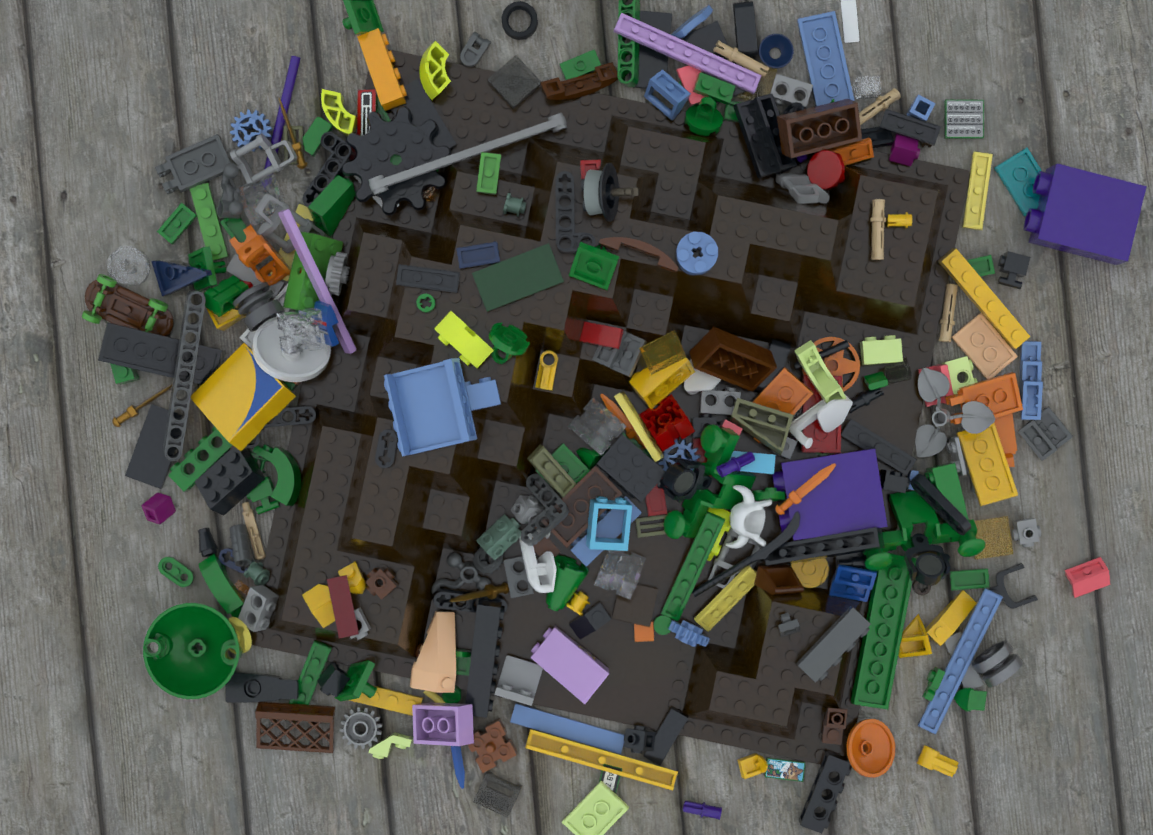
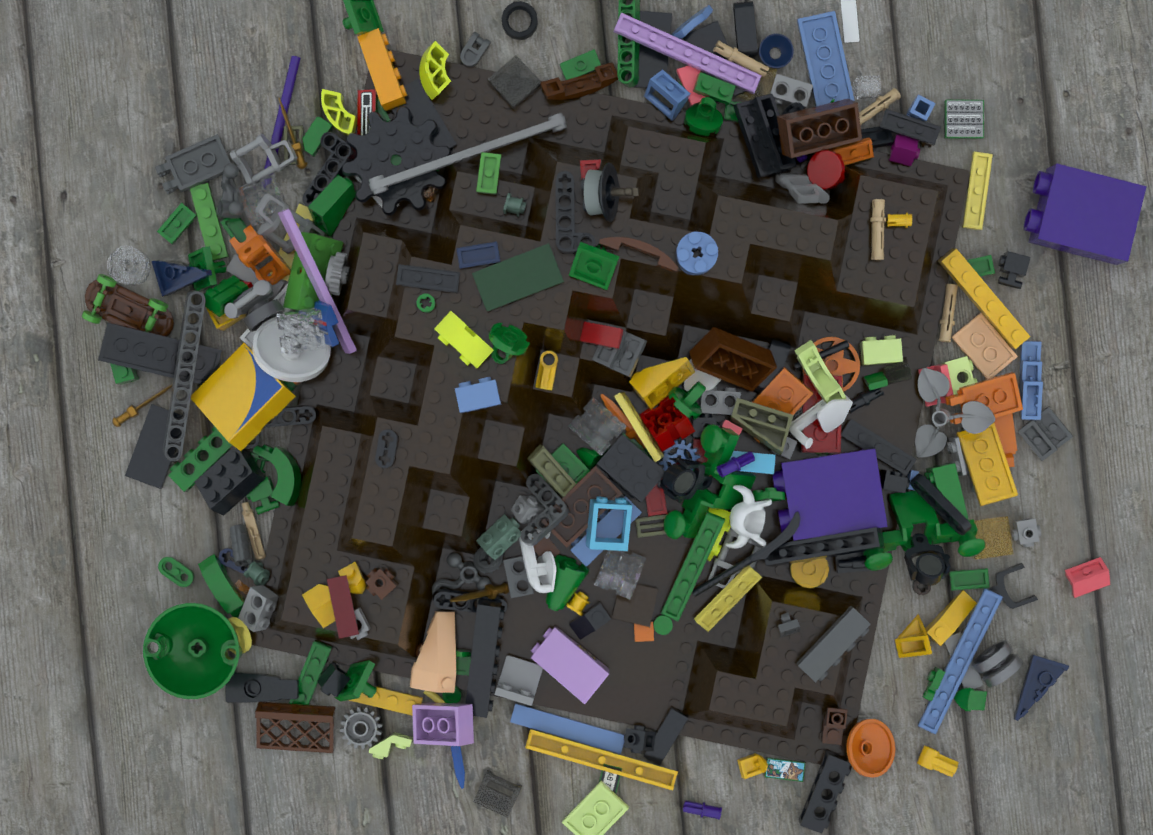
magenta panel [141,493,176,525] -> none
black cone [198,528,218,557] -> none
medium blue gear [230,110,273,152] -> none
medium blue panel [384,358,477,456] -> none
dark orange brick [468,718,517,773] -> none
clear yellow tile [639,331,686,375] -> none
medium blue gear [668,620,710,647] -> none
reddish brown tile [754,565,804,595] -> none
orange sword [775,463,836,515] -> none
blue slope [829,564,877,602] -> none
green plate [851,553,917,710] -> none
teal tile [994,147,1042,216] -> none
none -> light grey bar [224,280,272,319]
none -> green tile [668,381,706,420]
none -> dark blue wing [1013,654,1069,721]

